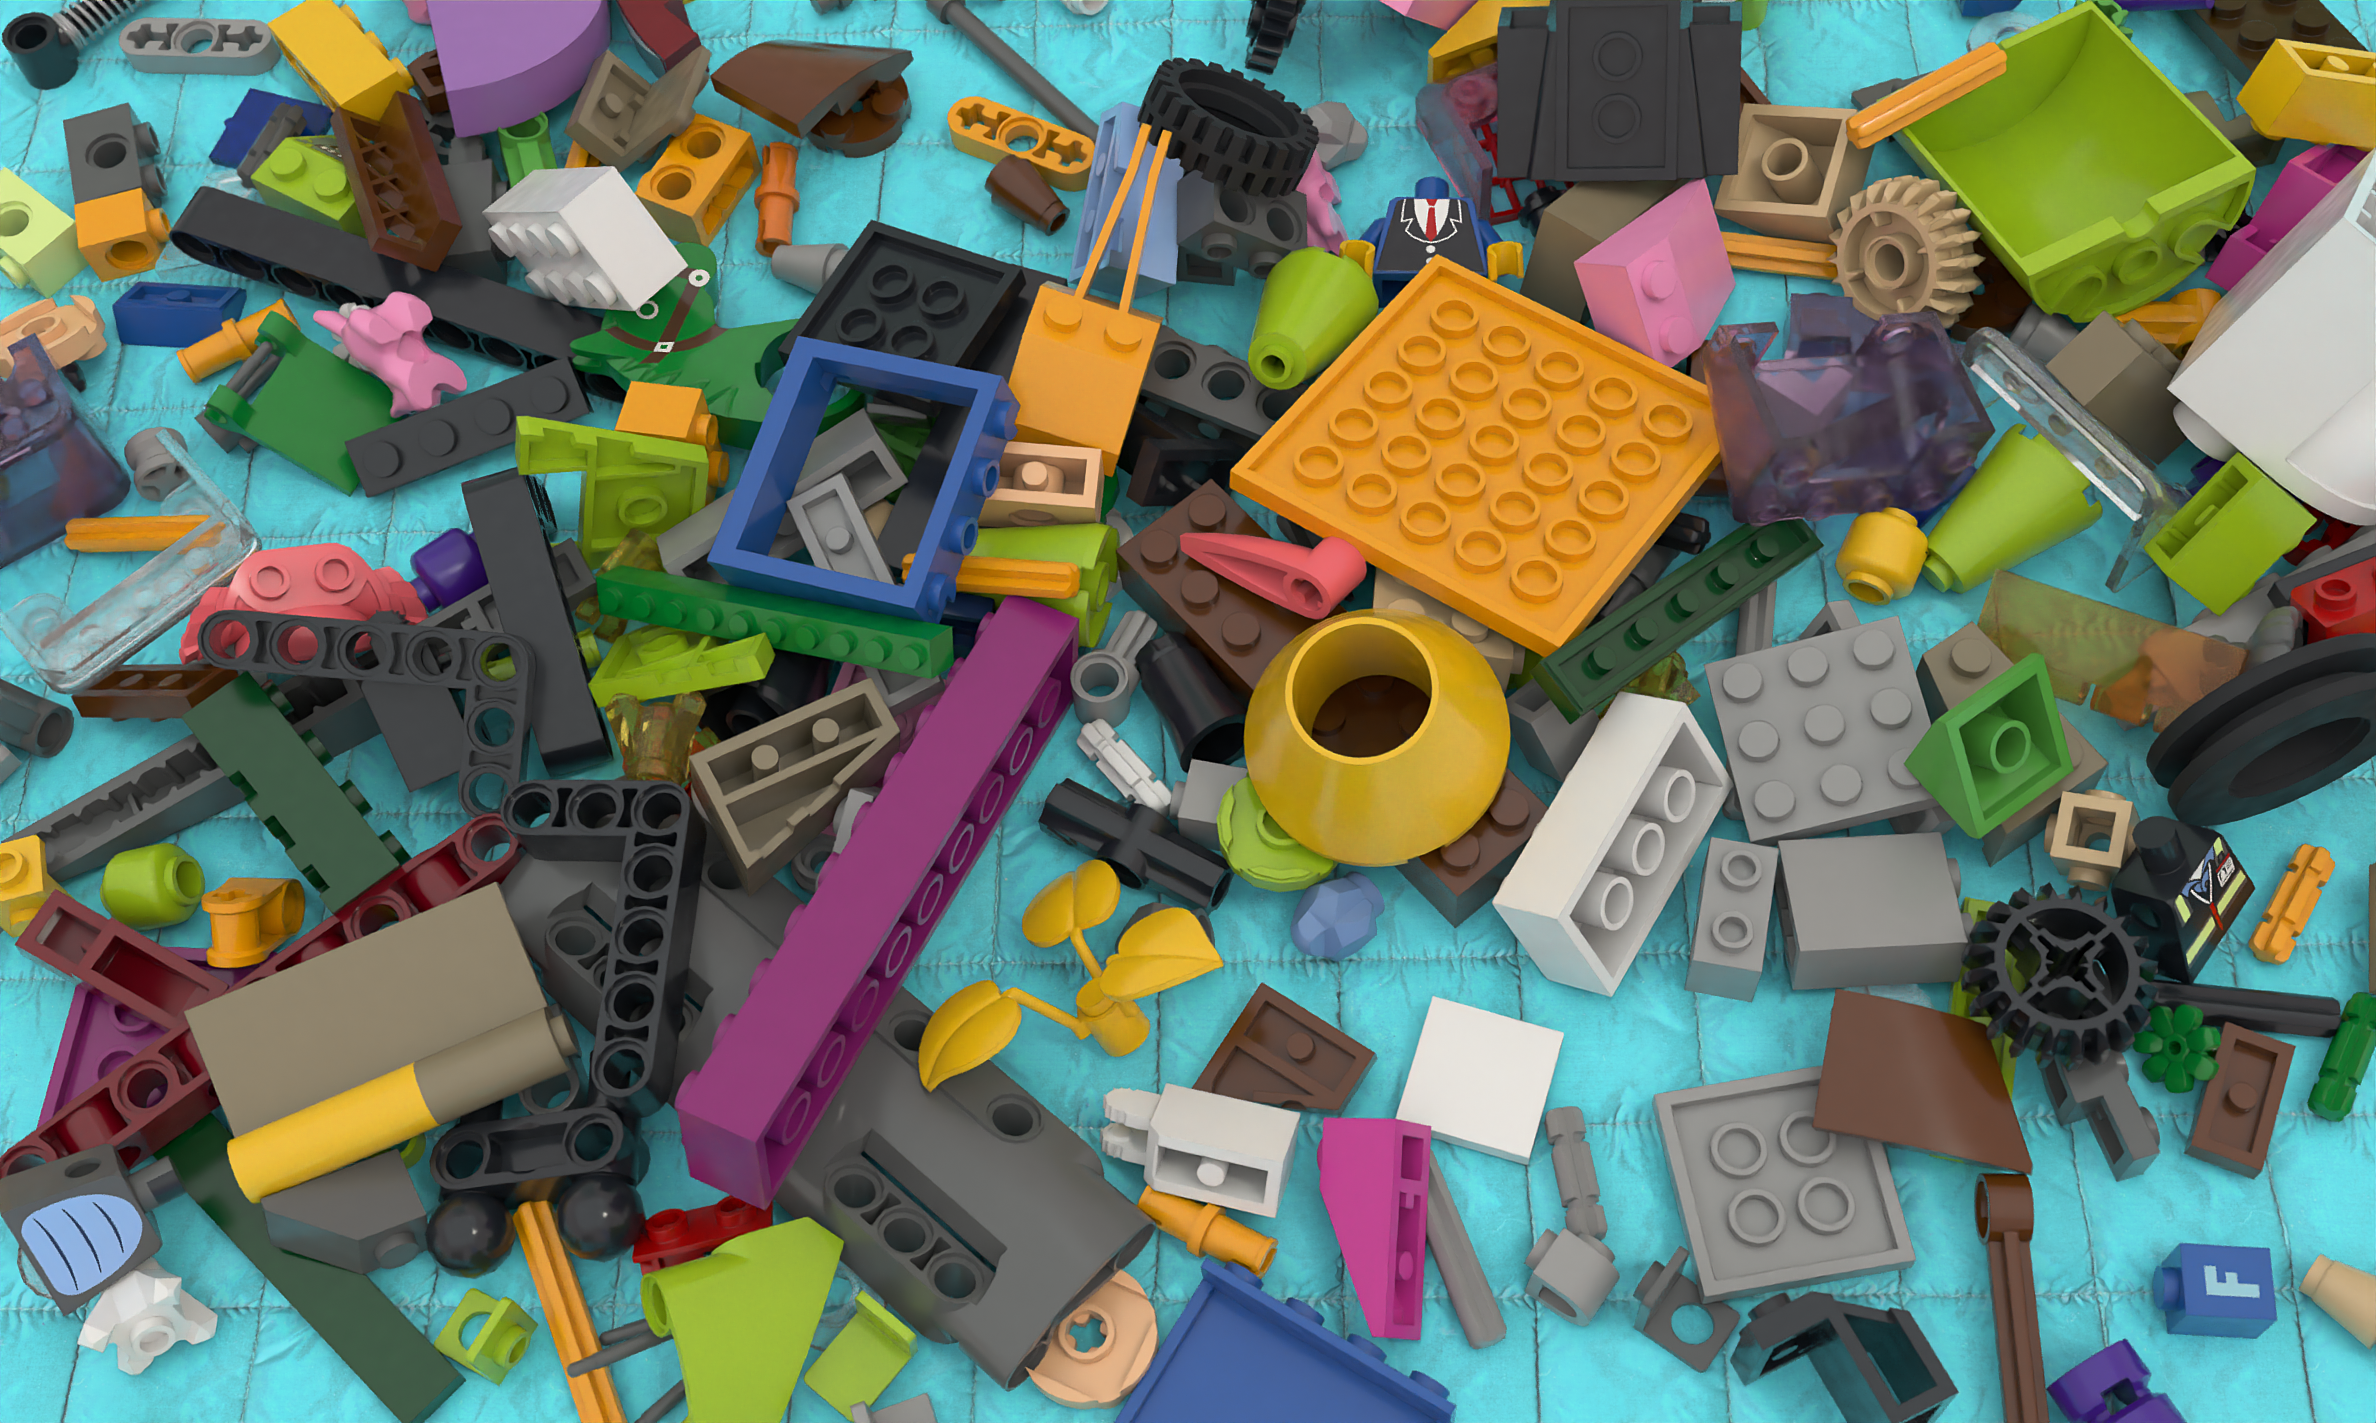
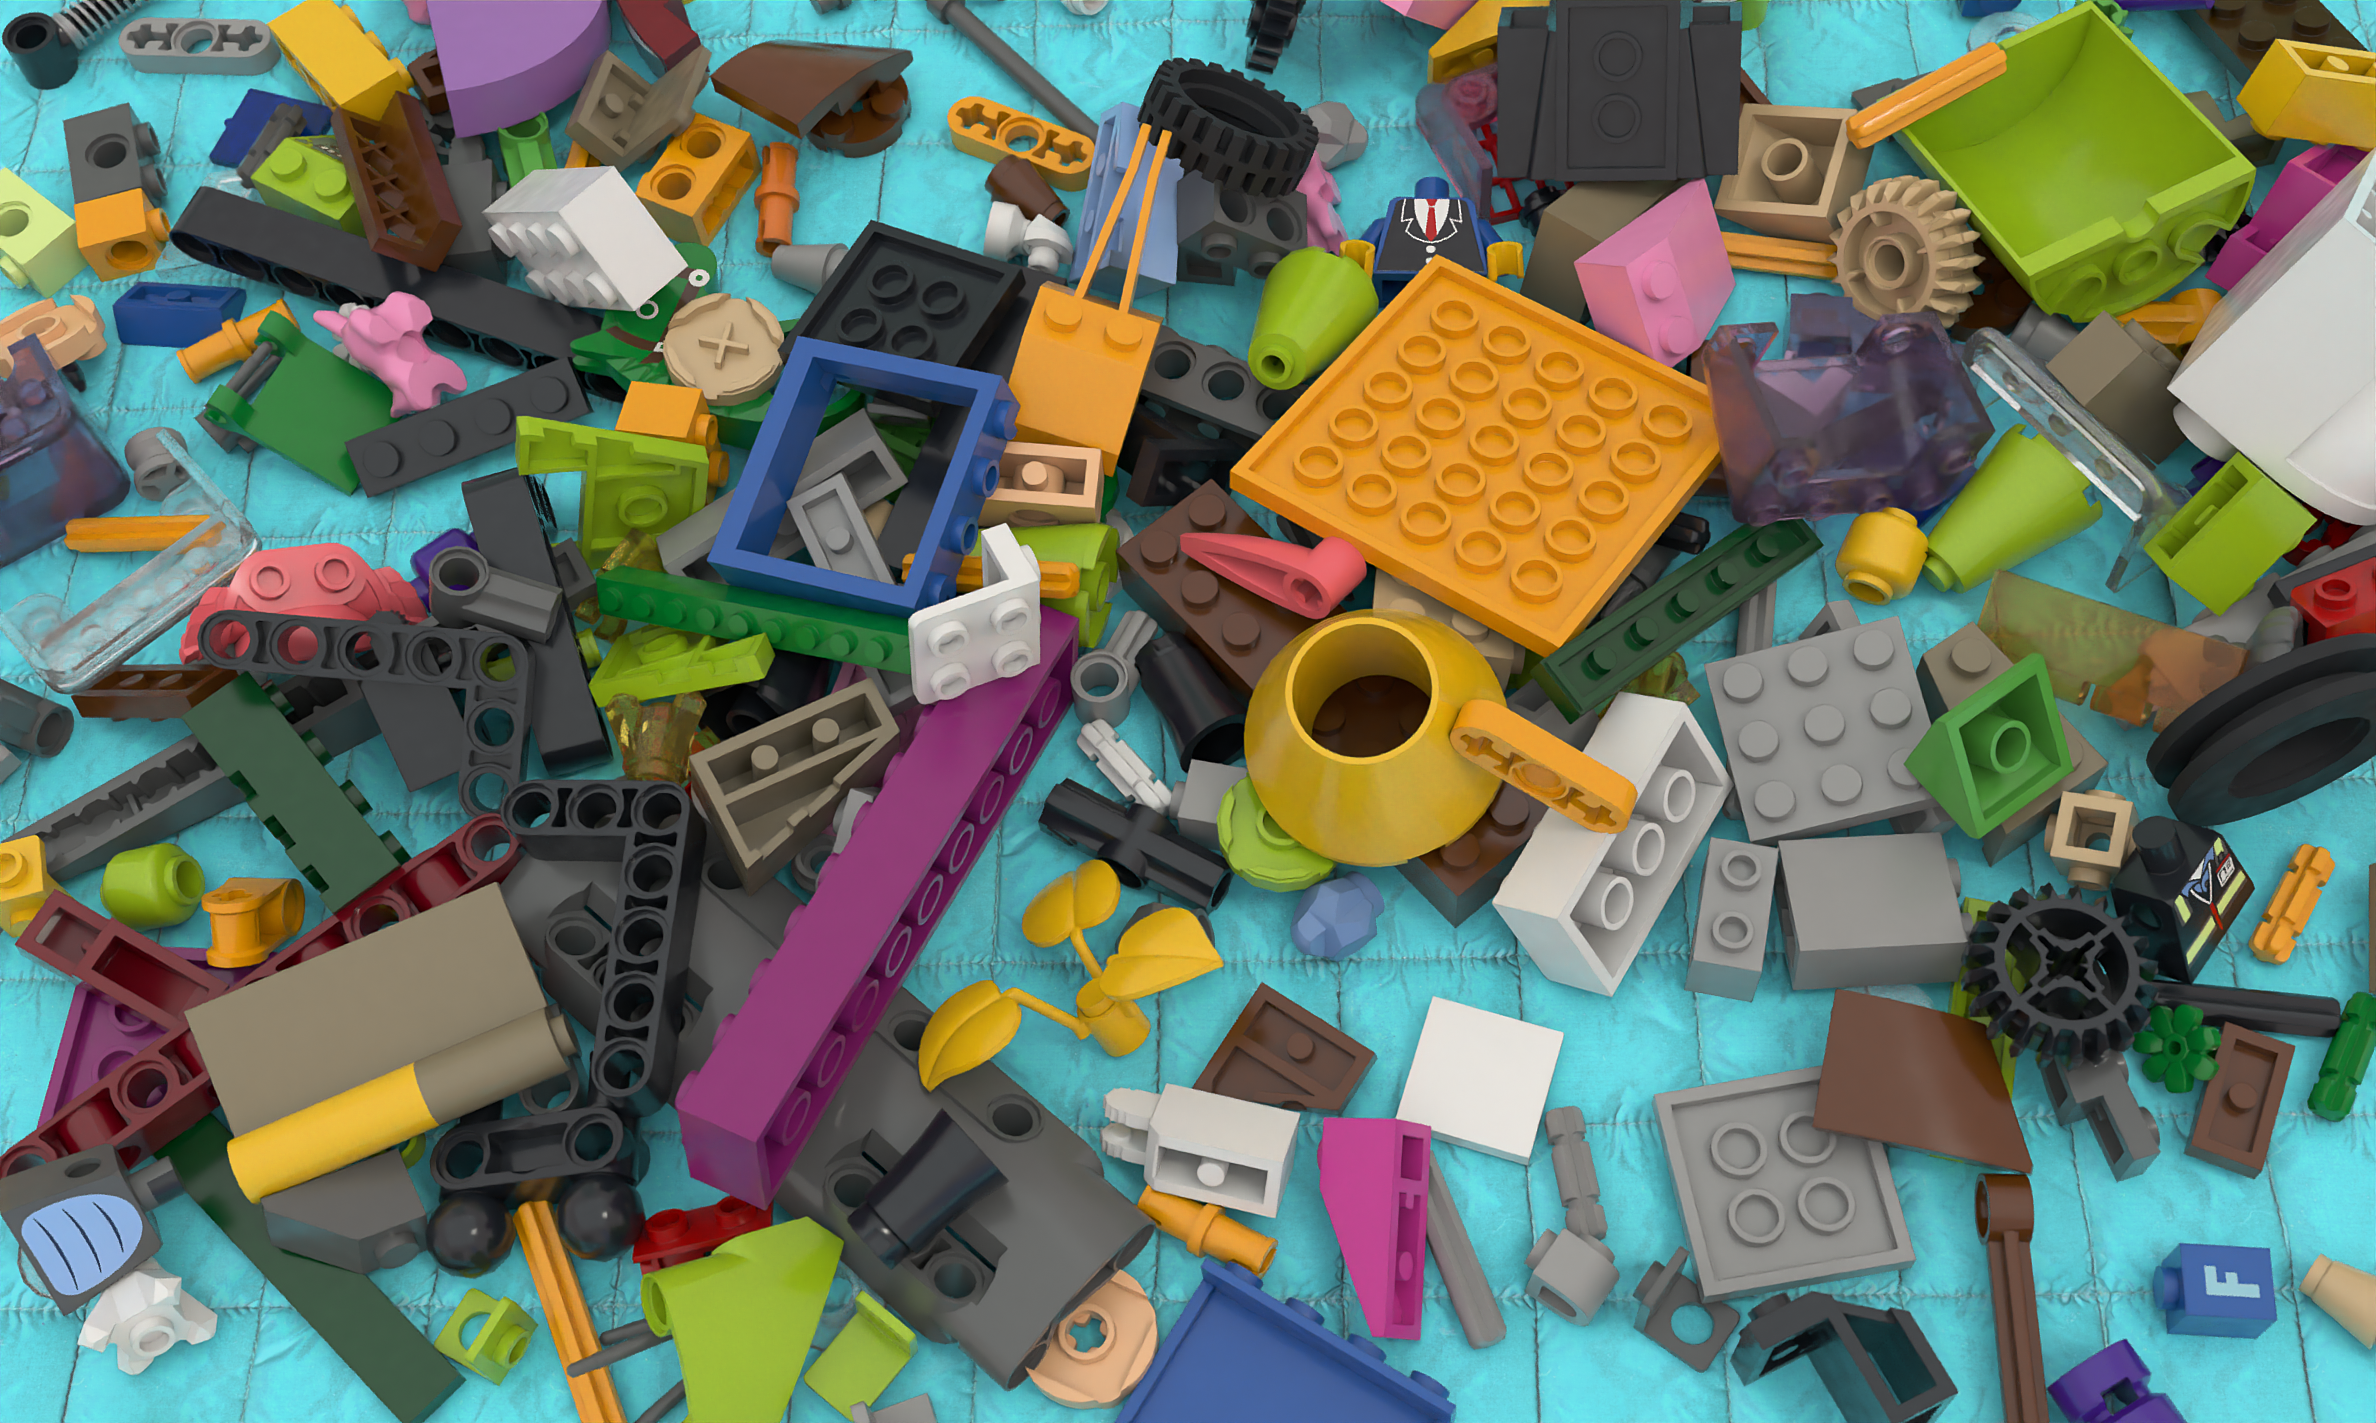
none -> dark grey piece [429,546,563,644]
none -> tan tile [663,293,785,406]
none -> black plant [847,1108,1010,1270]
none -> white bracket [908,523,1041,704]
none -> white arm [983,201,1074,275]
none -> light orange beam [1450,699,1638,834]

